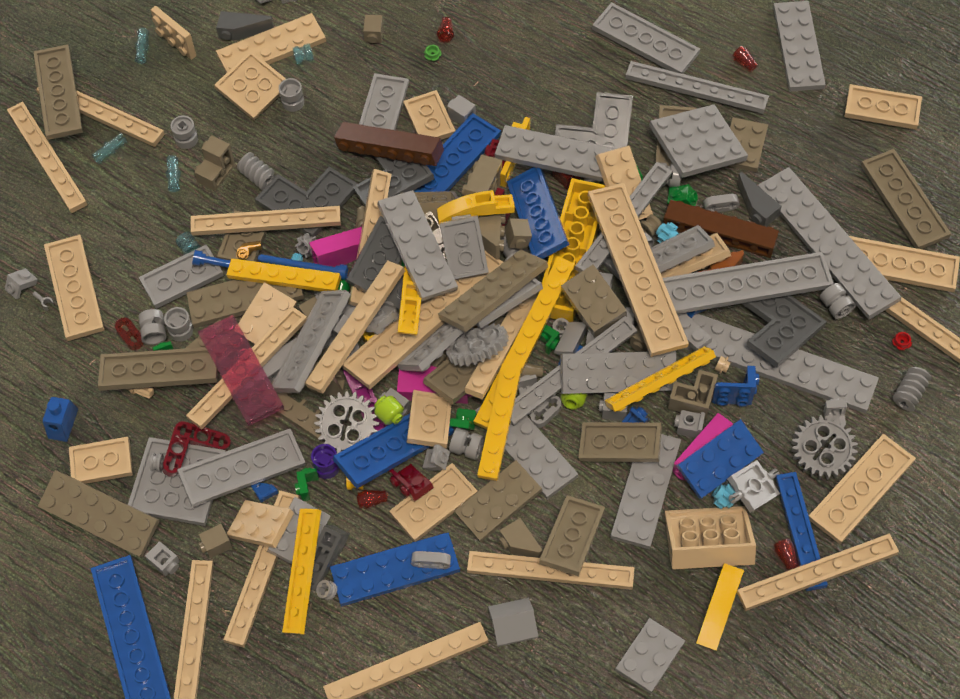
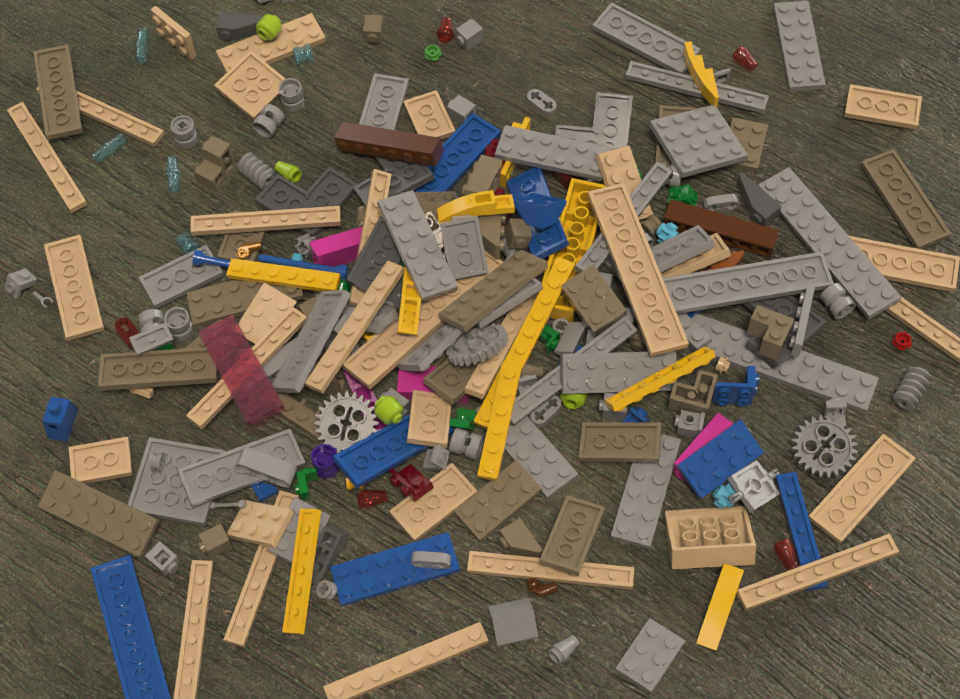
dark red beam [162,421,231,477] -> none
none -> light grey plate [129,323,174,357]
none -> light grey hinge [210,500,247,509]
none -> light grey beam [235,447,297,488]
none -> light grey wheel [252,104,285,138]
none -> lime head [256,14,282,41]
none -> lime cone [274,161,302,183]
none -> light grey brick [456,18,484,51]
none -> blue slope [513,193,567,230]
none -> light grey beam [527,89,557,117]
none -> reddish brown arm [527,578,559,597]
none -> light grey cone [548,635,579,665]
none -> yellow slope [683,41,719,107]
none -> light grey slope [713,68,731,84]
none -> dark tan brick [747,305,794,361]
none -> light grey plate [789,286,815,357]

